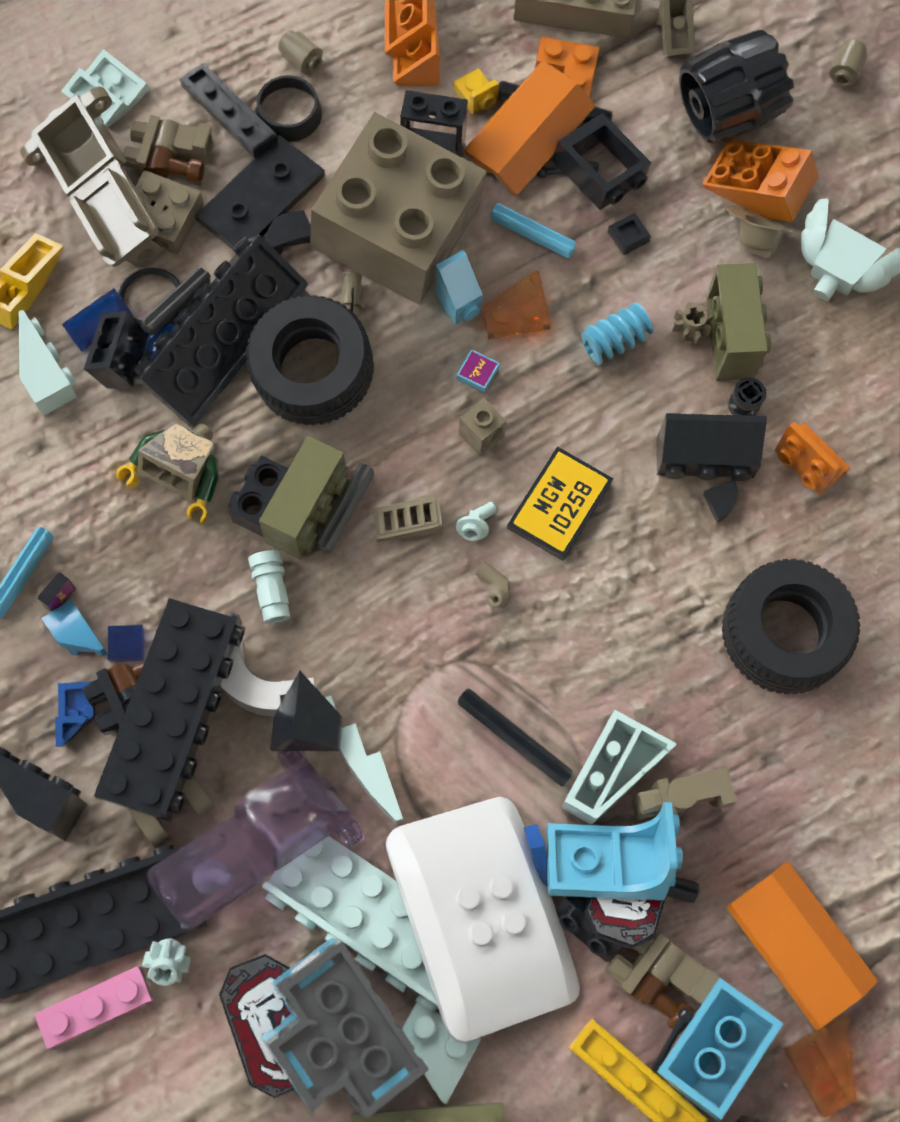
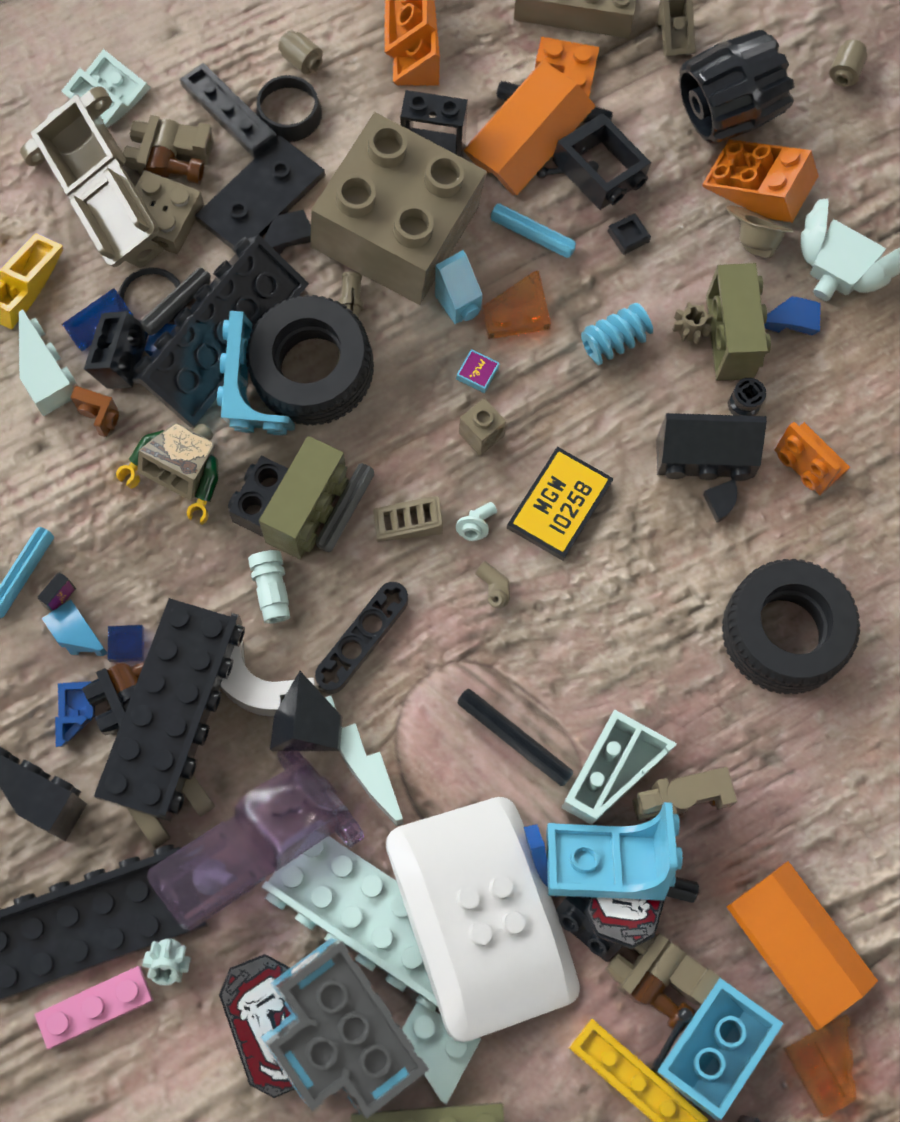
yellow bracket [453,68,499,114] -> none
none -> dark orange bracket [71,386,119,437]
none -> medium azure bracket [217,311,295,436]
none -> black beam [315,582,408,694]
none -> blue slope [764,296,821,336]

